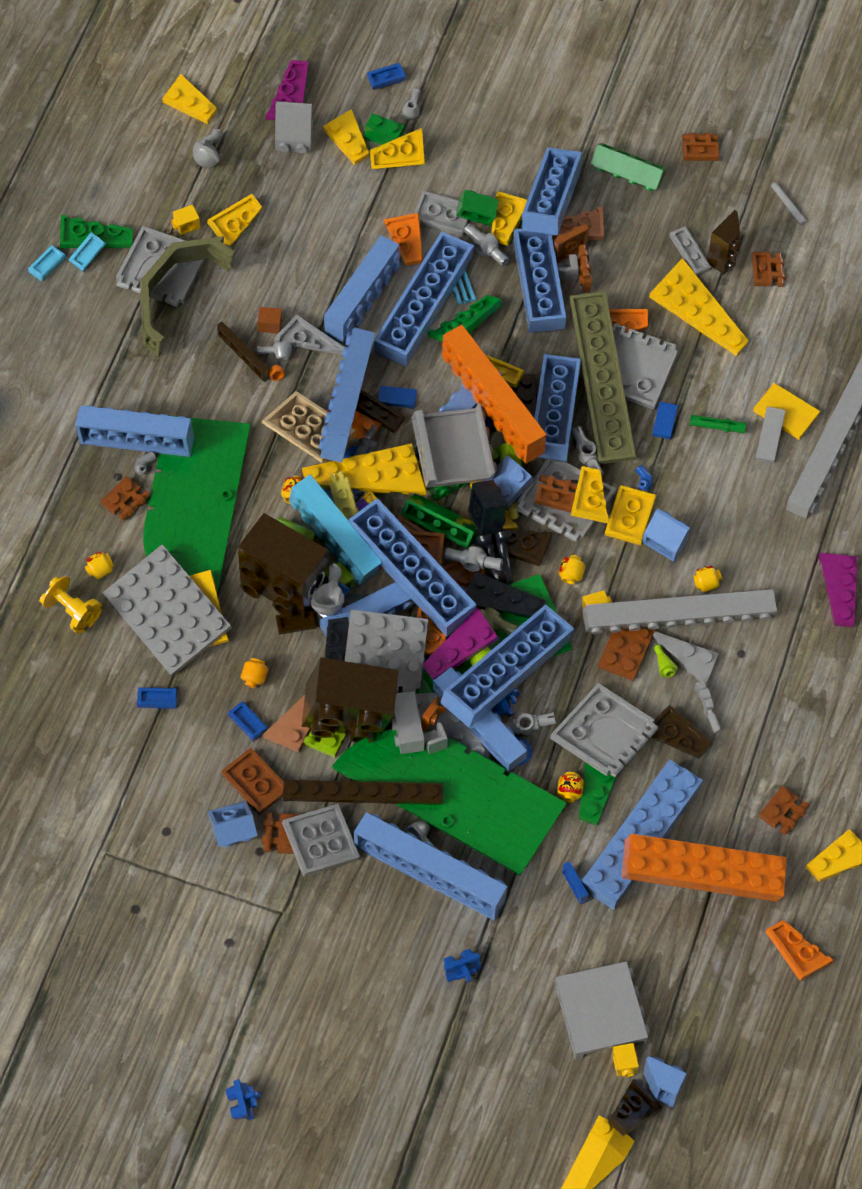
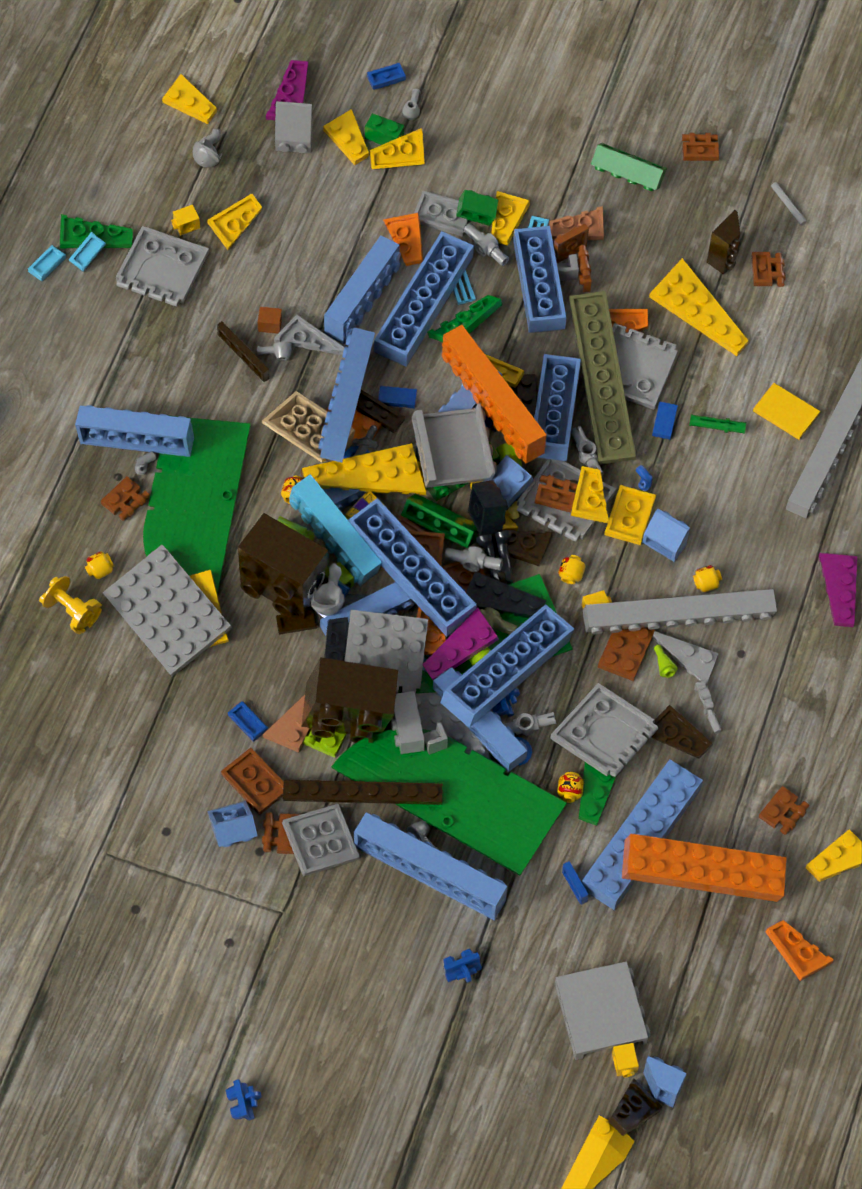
blue tile [137,687,177,709] -> none
olive panel [139,236,235,356] -> none
light orange head [241,658,268,688] -> none
orange hinge [269,365,285,381] -> none
light yellow hinge [329,471,358,520] -> none
orange plate [421,698,447,731] -> none
medium blue brick [522,147,582,235] -> none
light grey tile [669,226,711,276] -> none
light grey tile [756,407,785,463] -> none

